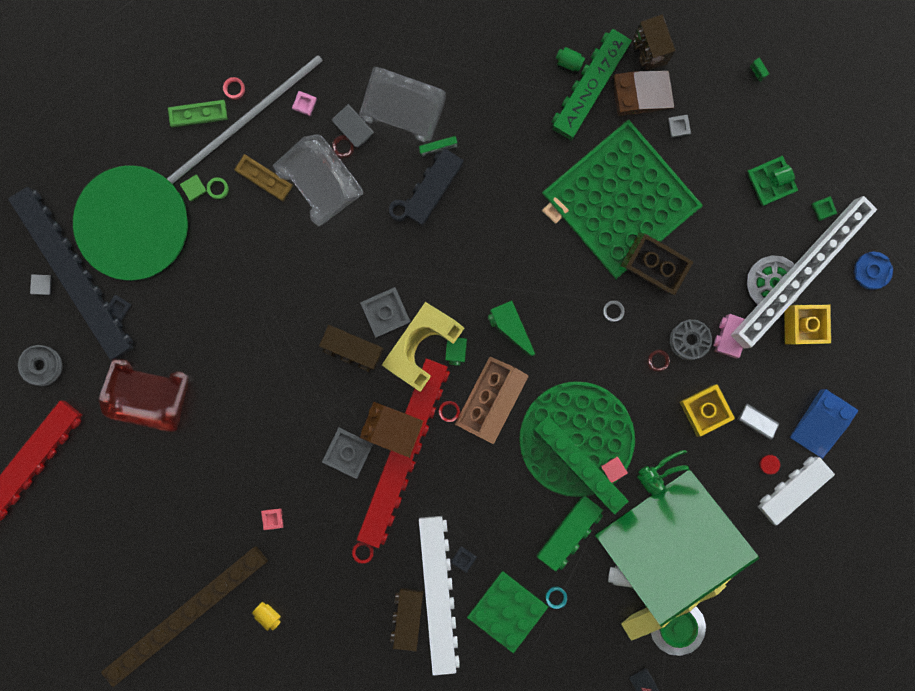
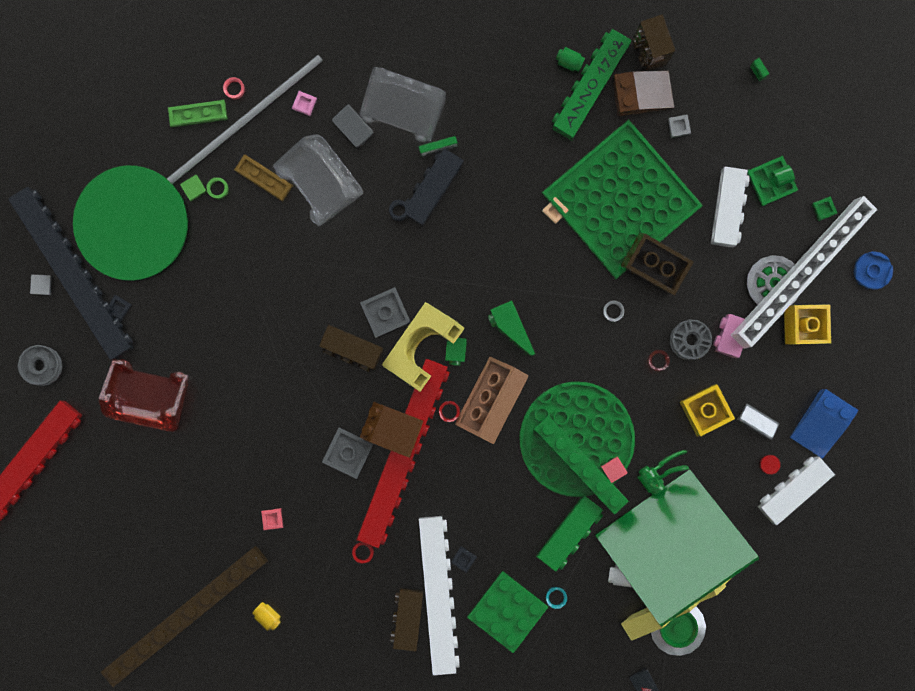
clear red piece [333,135,354,157] -> none
none -> white brick [711,167,749,248]

